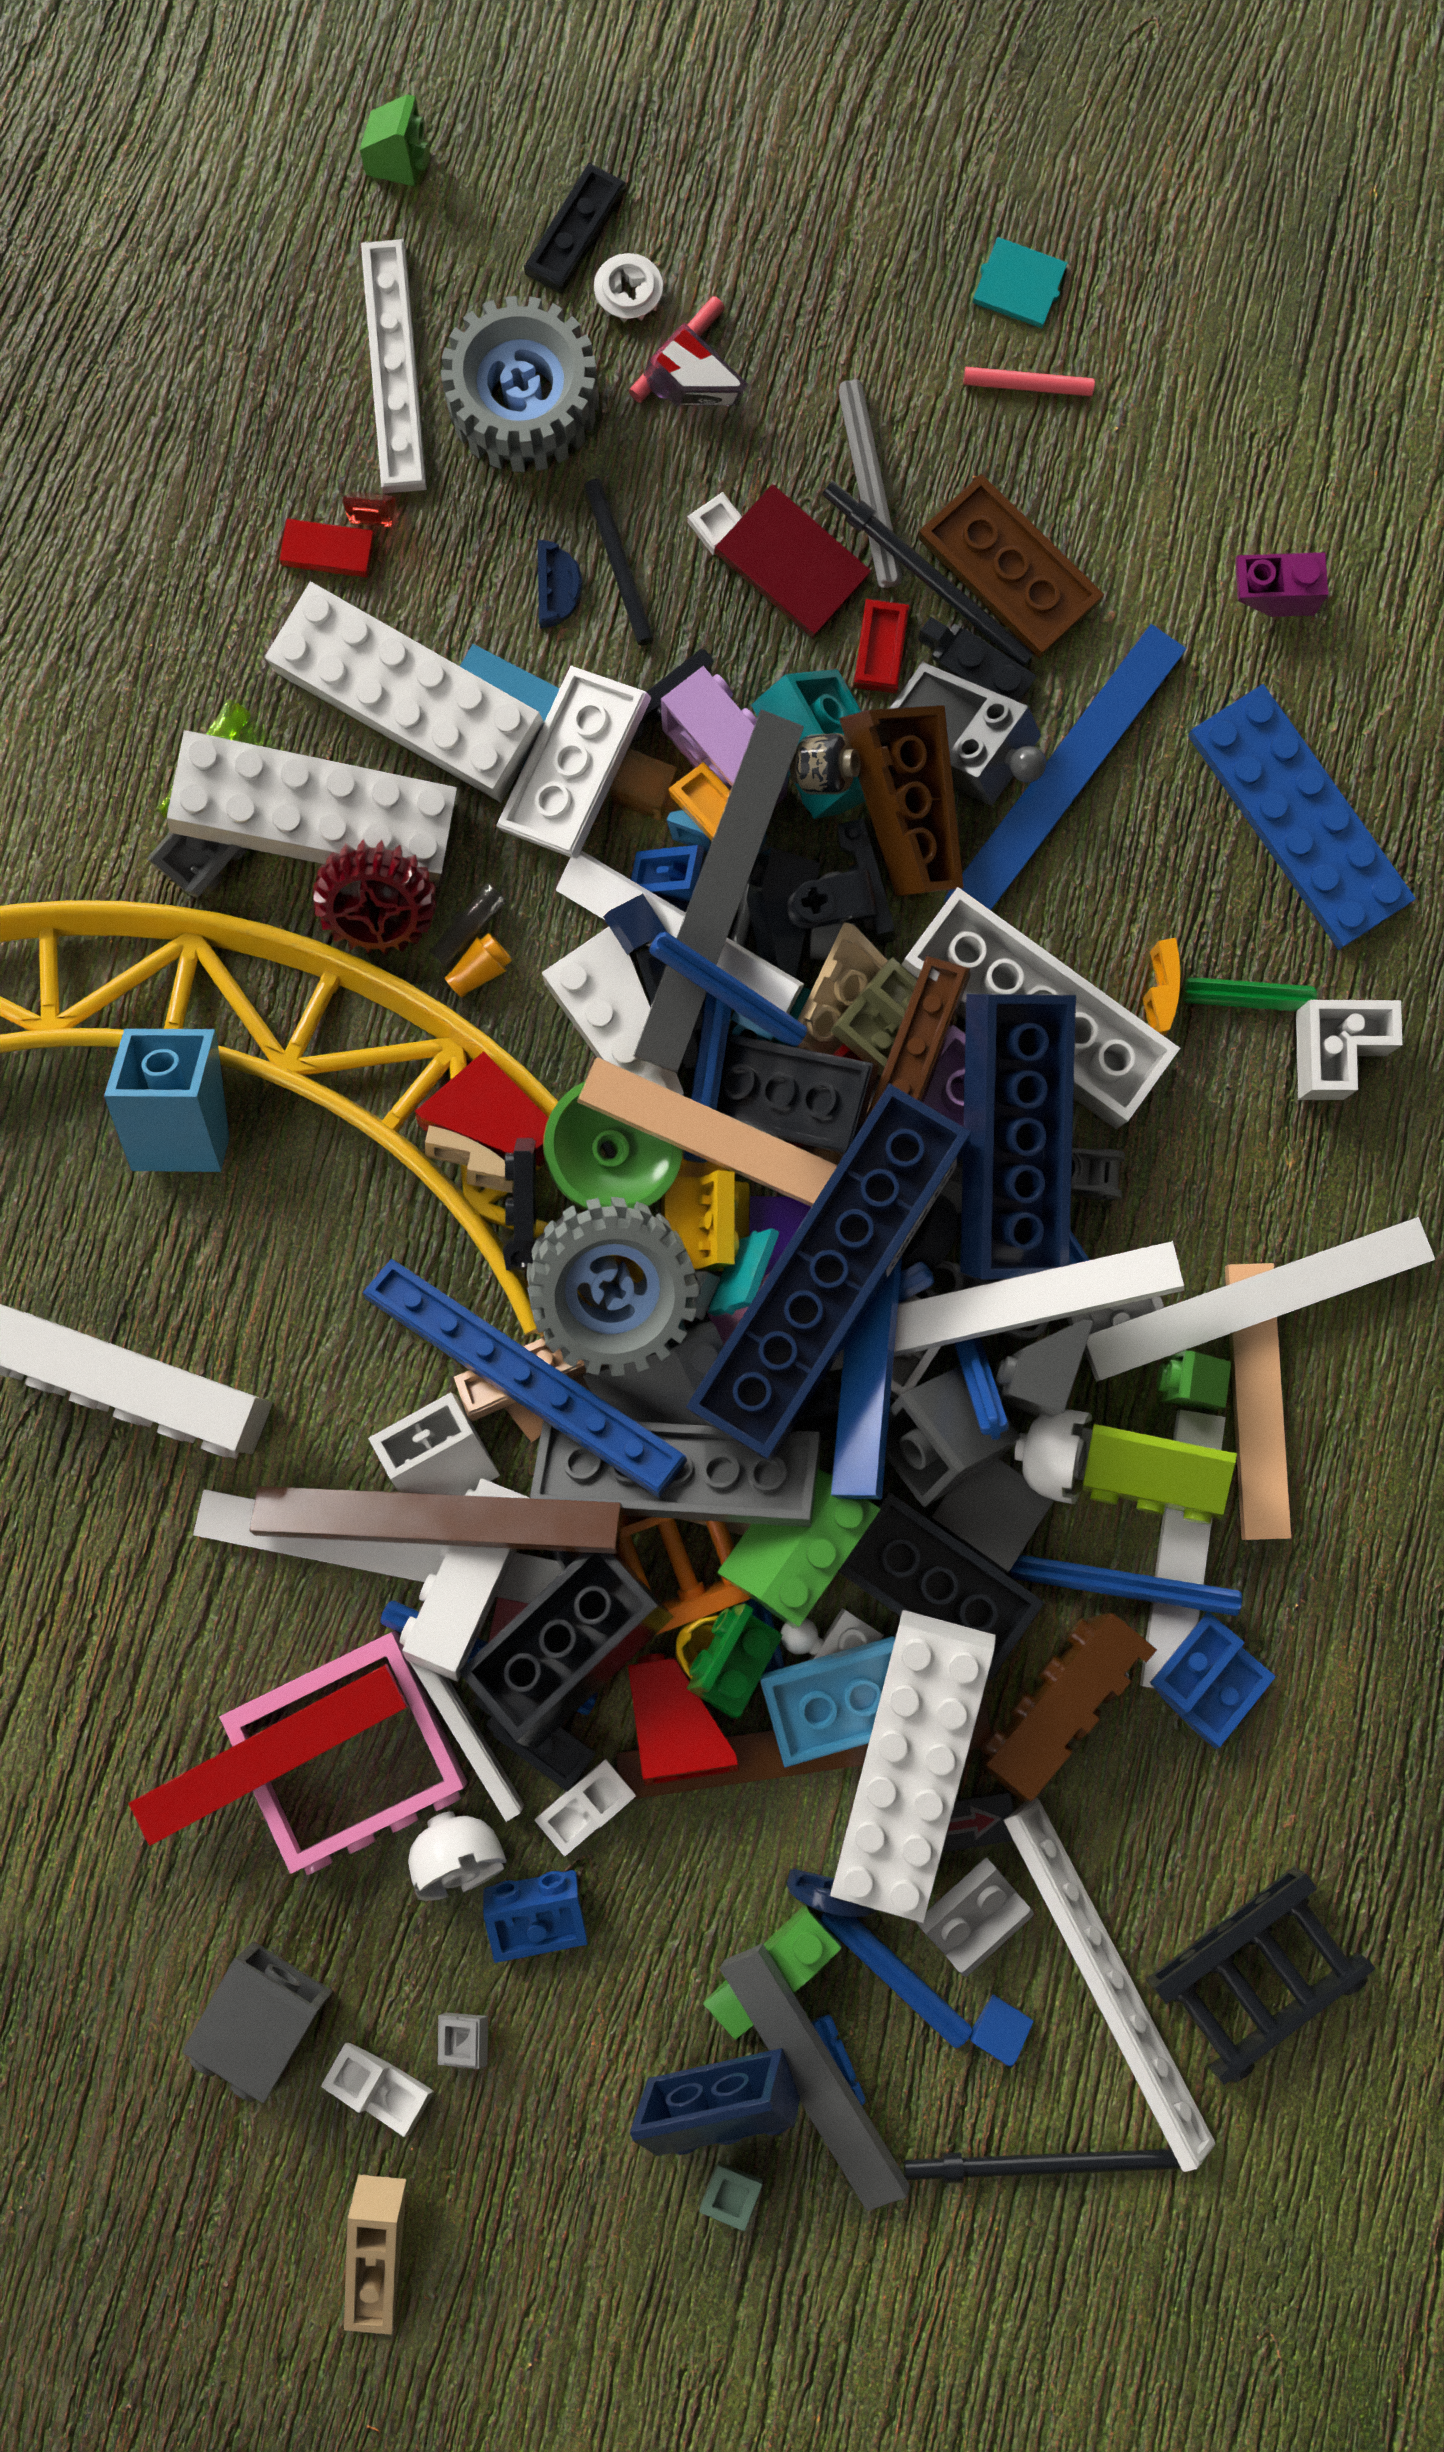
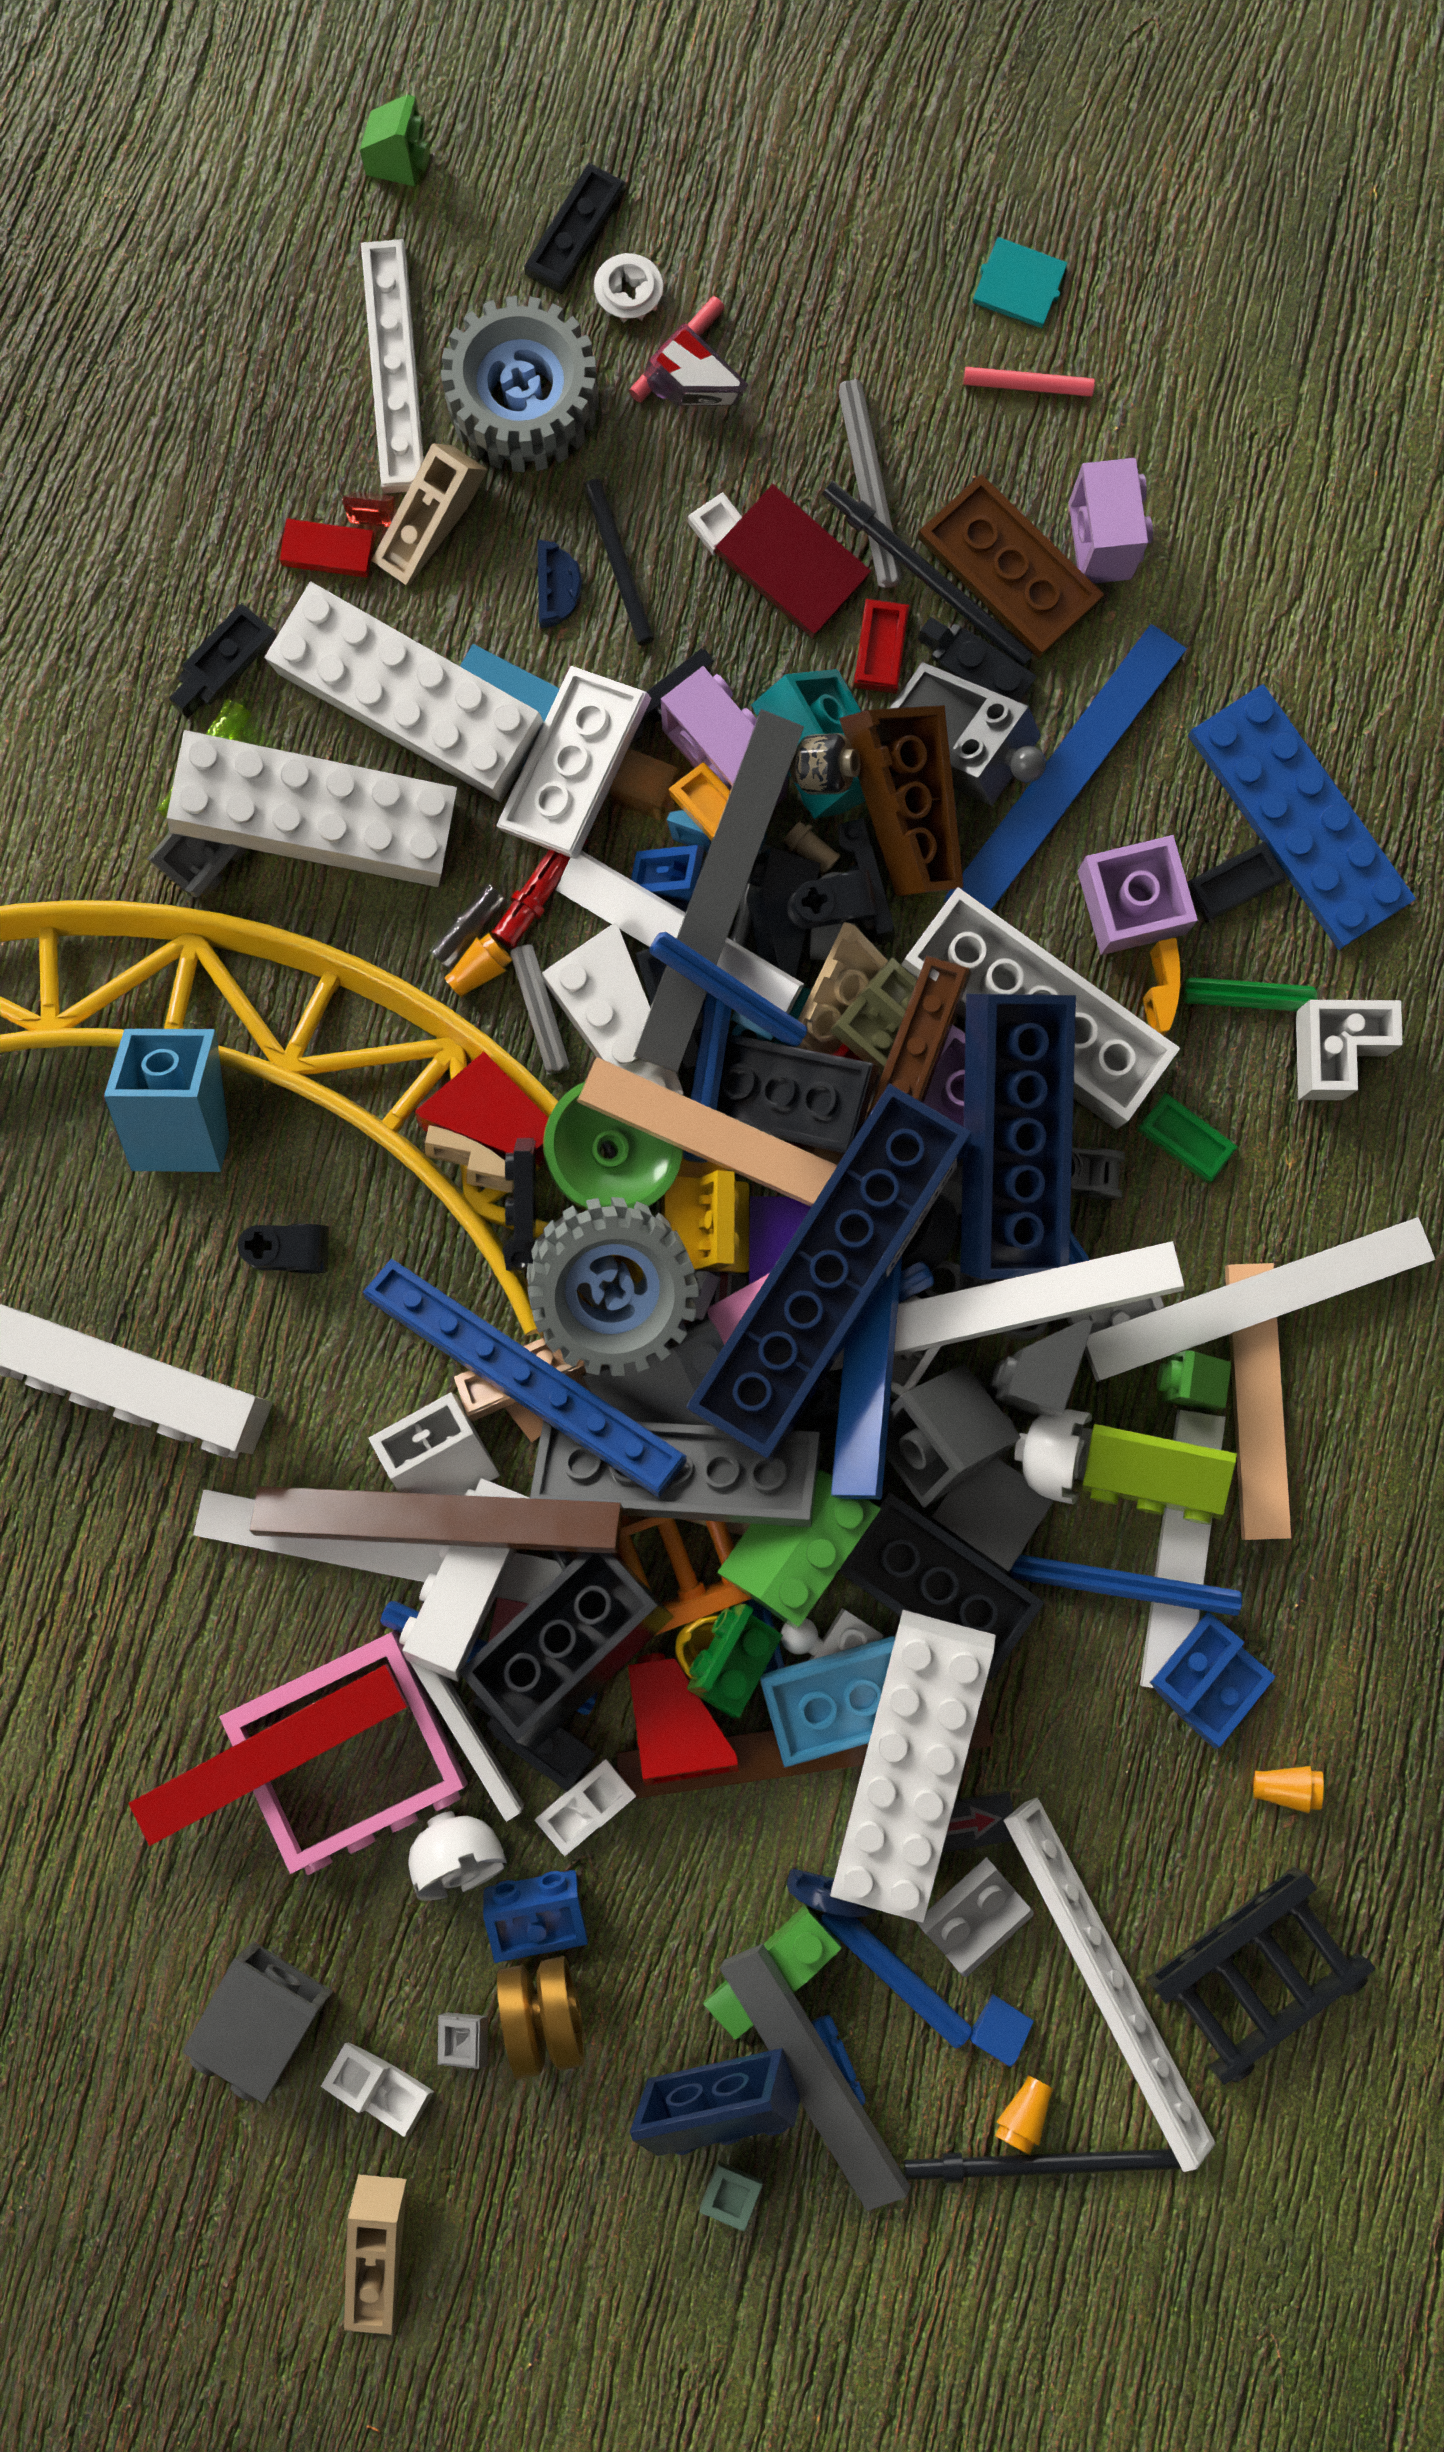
dark red gear [312,839,437,956] -> none
dark blue tile [603,894,667,955] -> none
teal piece [708,1228,779,1316] -> none
blue axle [954,1337,1009,1440] -> none
reddish brown wedge [978,1613,1157,1802] -> none
magenta slope [1235,552,1329,617] -> none
none -> black hinge [169,603,277,719]
none -> black piece [237,1224,329,1274]
none -> tan slope [371,443,488,585]
none -> red pin [491,838,589,949]
none -> pearl gold wheel [497,1956,585,2080]
none -> light grey axle [510,945,570,1075]
none -> tan pin [783,821,841,877]
none -> light orange cone [995,2075,1054,2155]
none -> lavender brick [1068,458,1153,583]
none -> lavender brick [1077,835,1198,955]
none -> green tile [1137,1092,1238,1184]
none -> black tile [1187,841,1287,924]
none -> light orange cone [1253,1766,1324,1814]

